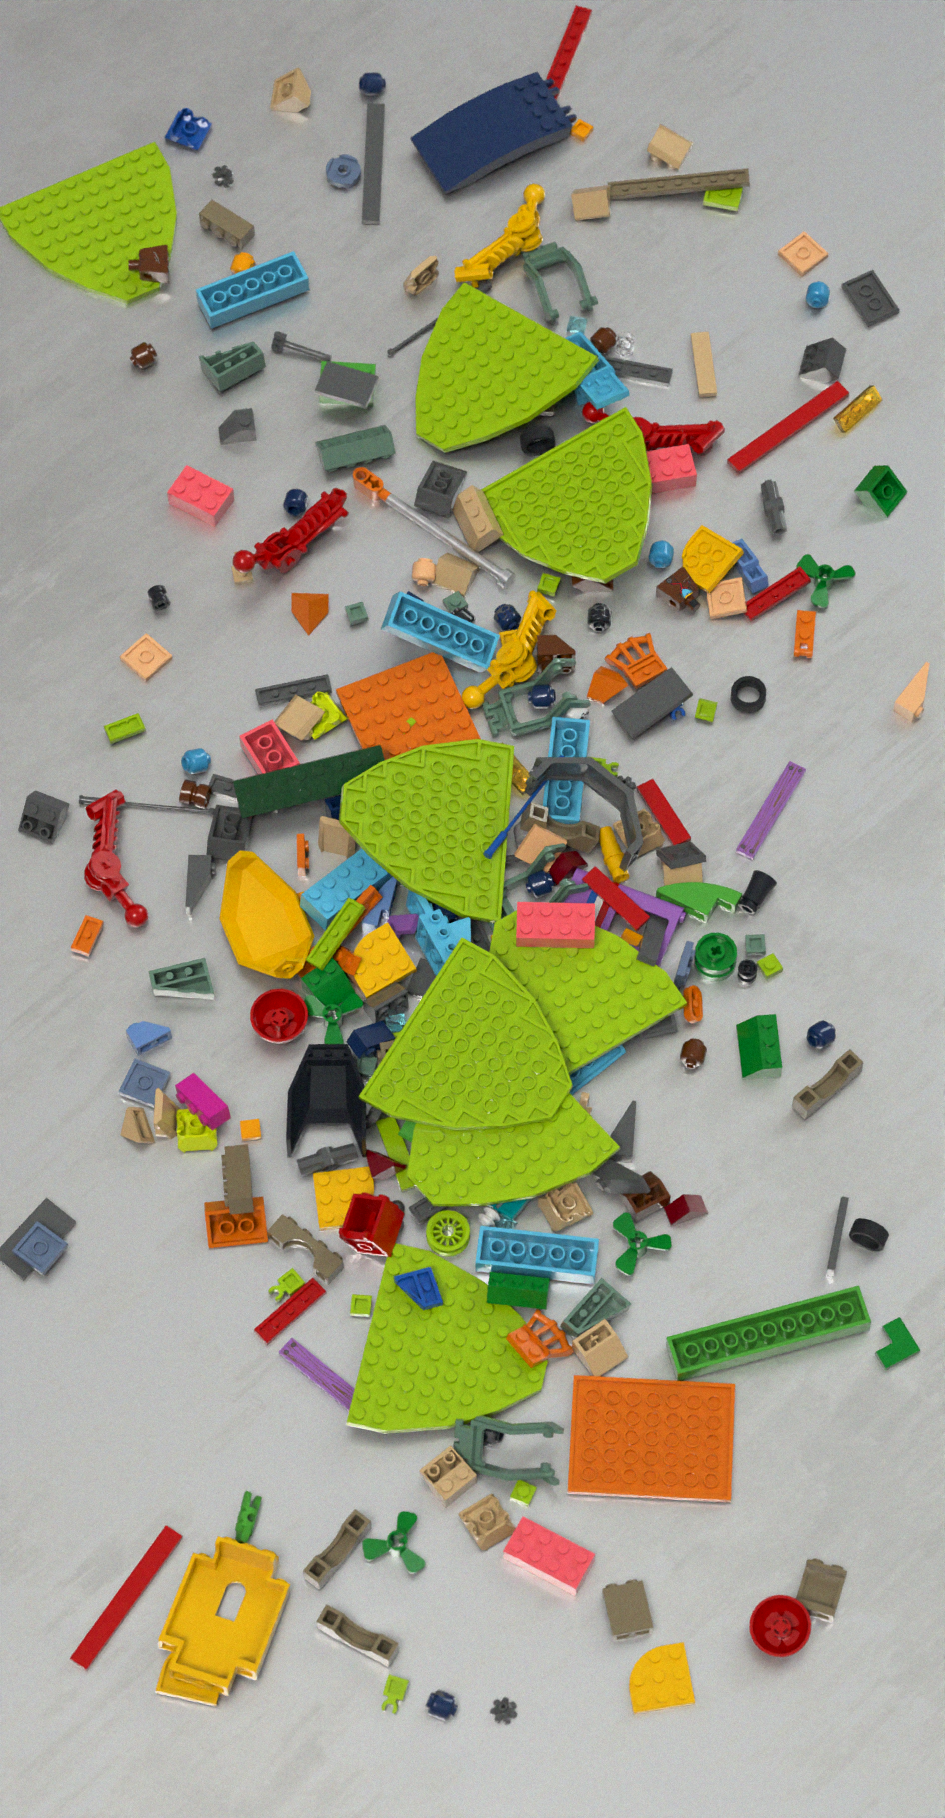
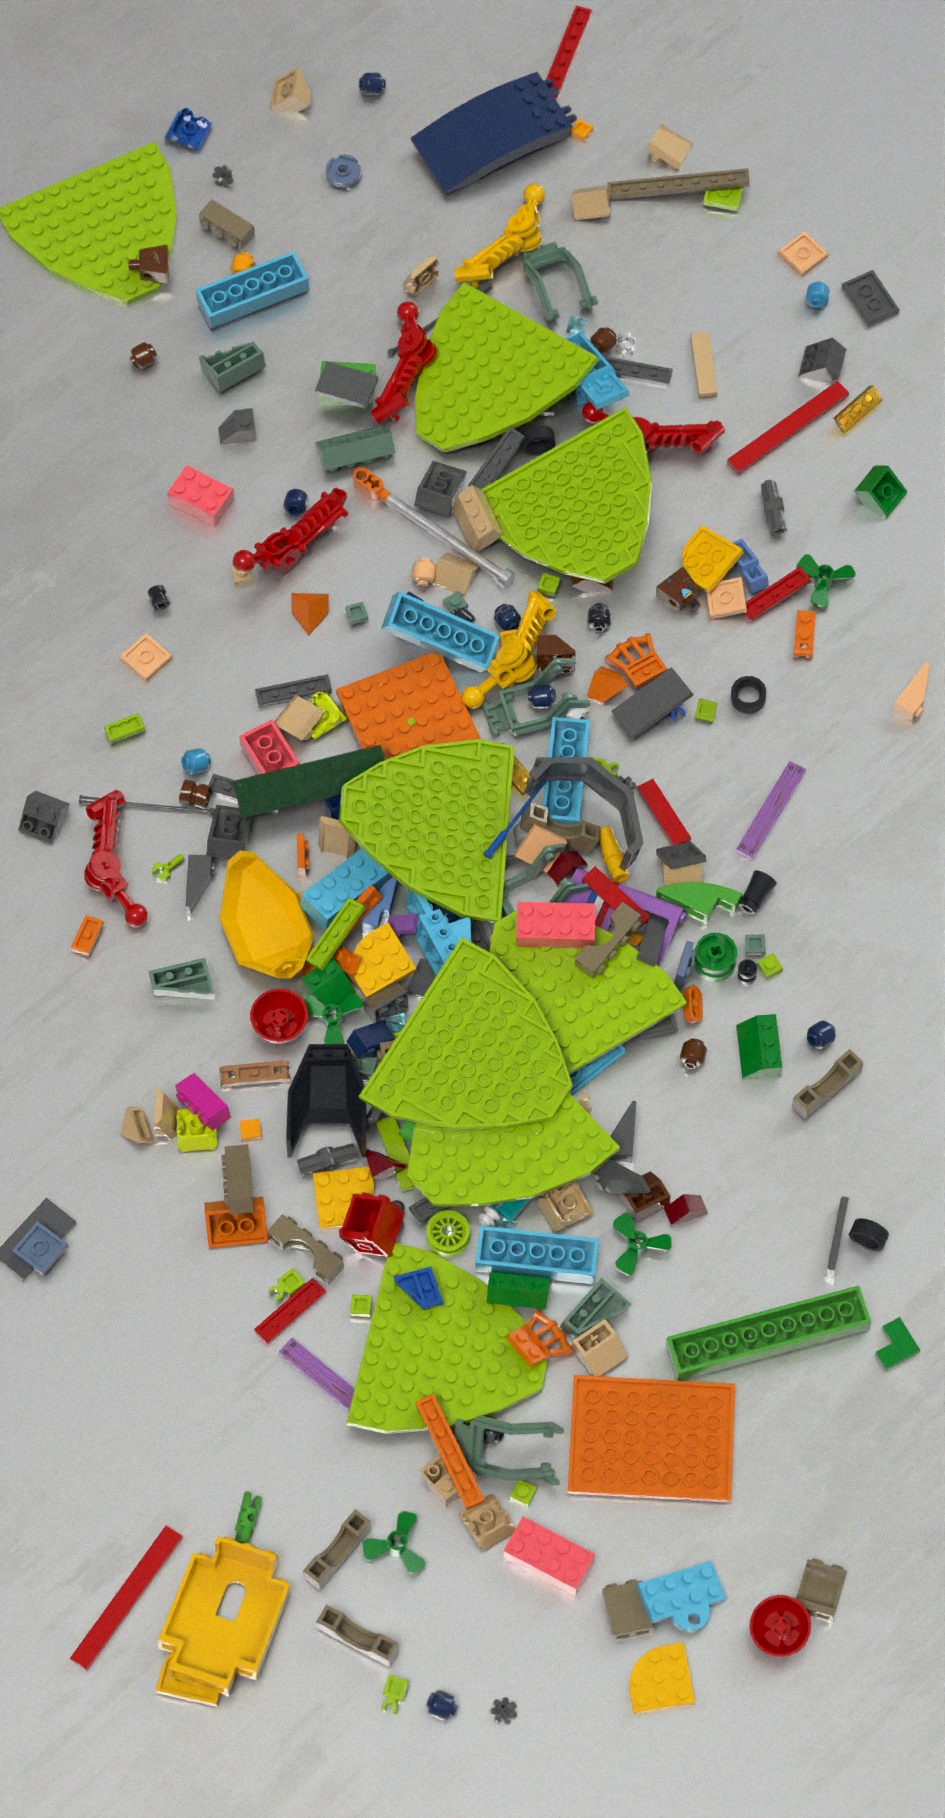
sand blue plate [118,1058,171,1108] -> none
medium blue slope [126,1021,172,1056] -> none
dark grey hinge [271,331,332,361] -> none
dark grey tile [362,103,385,224] -> none
dark blue head [525,870,555,898] -> none
tan slope [613,809,665,859] -> none
coral brick [647,444,697,494] -> none
dark azure head [648,540,674,568] -> none
none -> lime bar [152,854,185,882]
none -> medium nougat plate [219,1061,291,1088]
none -> red piece [371,301,437,424]
none -> orange plate [415,1394,485,1510]
none -> dark grey tile [468,426,526,489]
none -> dark tan arch [575,902,642,979]
none -> medium azure plate [636,1561,727,1632]

